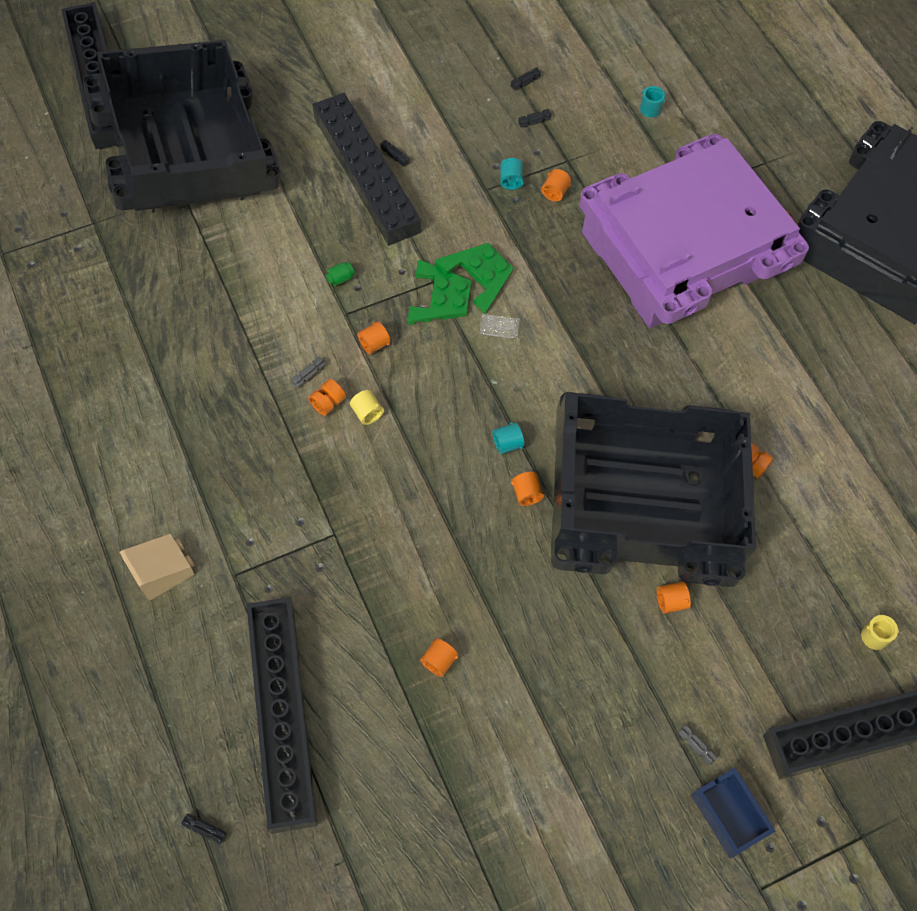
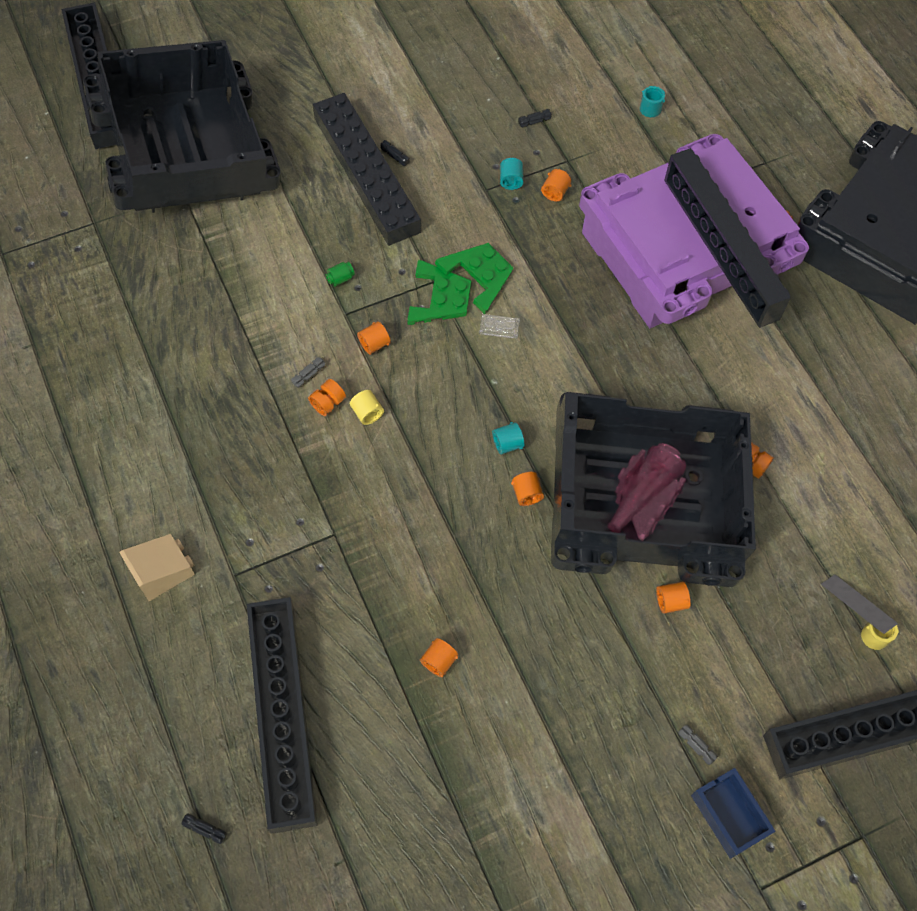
black axle [510,68,541,90] -> none
none -> clear pink piece [608,443,686,541]
none -> black brick [664,148,791,328]
none -> flat silver sticker [821,575,898,634]

